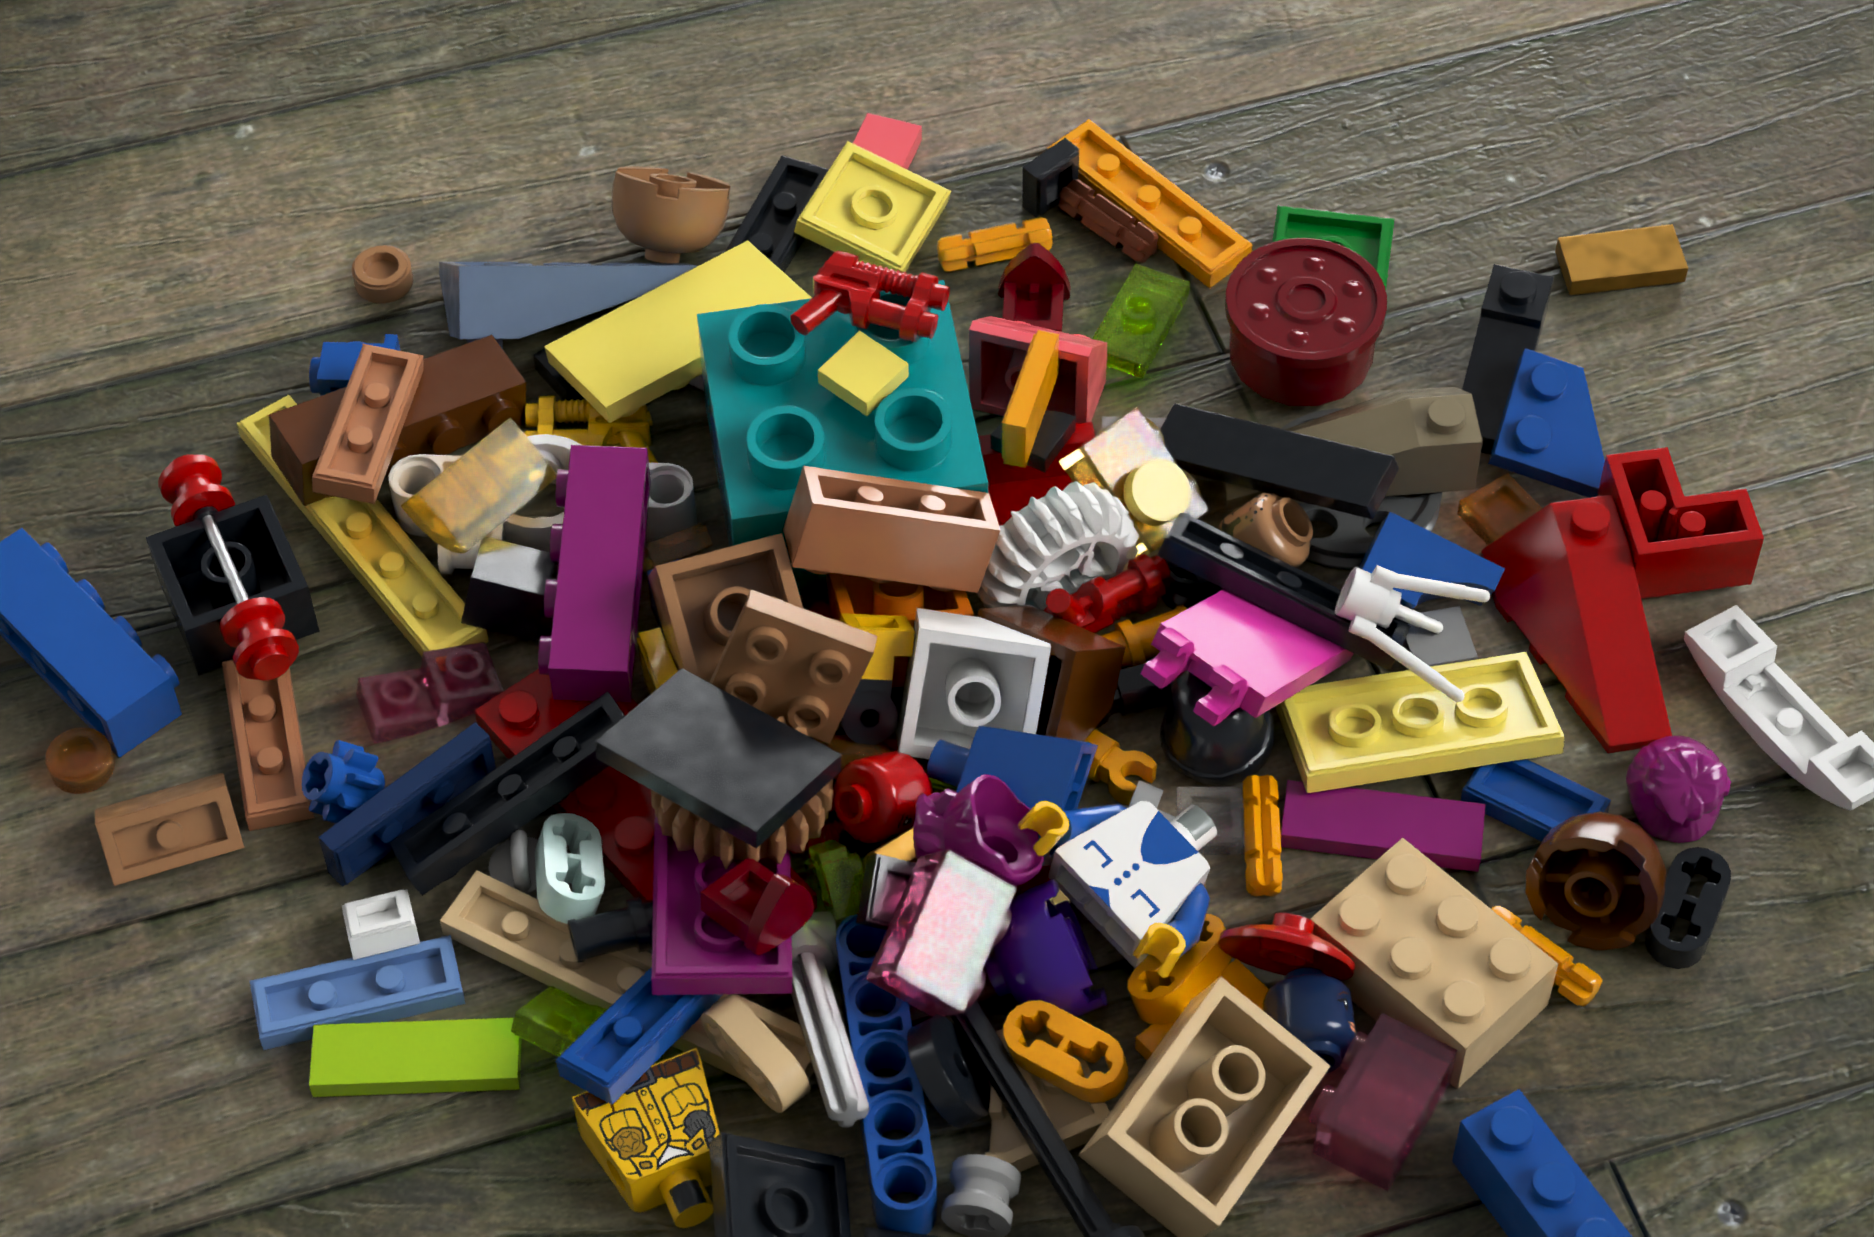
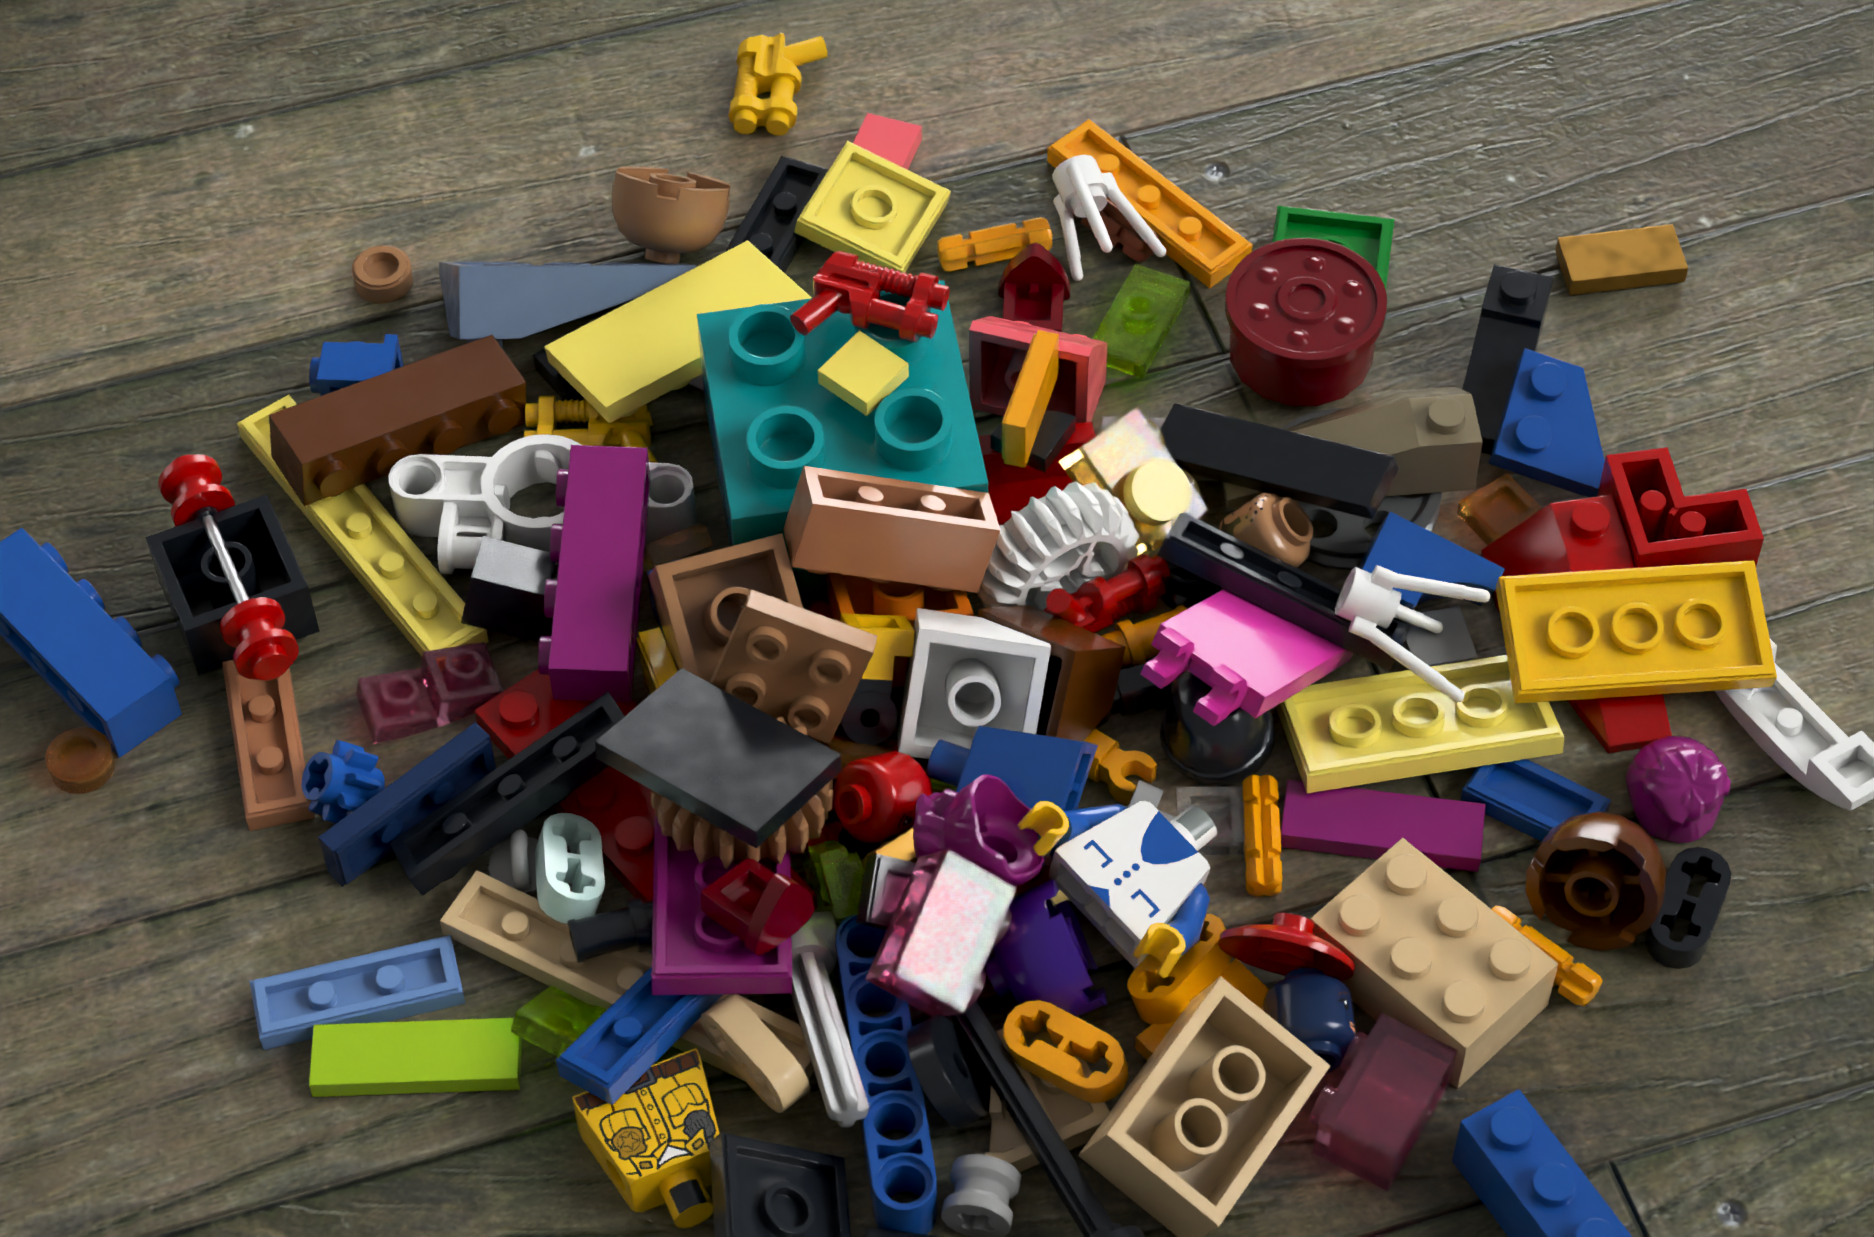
medium nougat panel [95,773,244,886] -> none
nougat tile [312,344,424,504] -> none
white tile [341,889,420,960] -> none
clear yellow brick [401,417,557,554] -> none
black tile [1022,138,1079,218] -> none
none -> yellow piece [728,33,828,136]
none -> white plant [1052,155,1166,282]
none -> yellow tile [1496,560,1777,704]

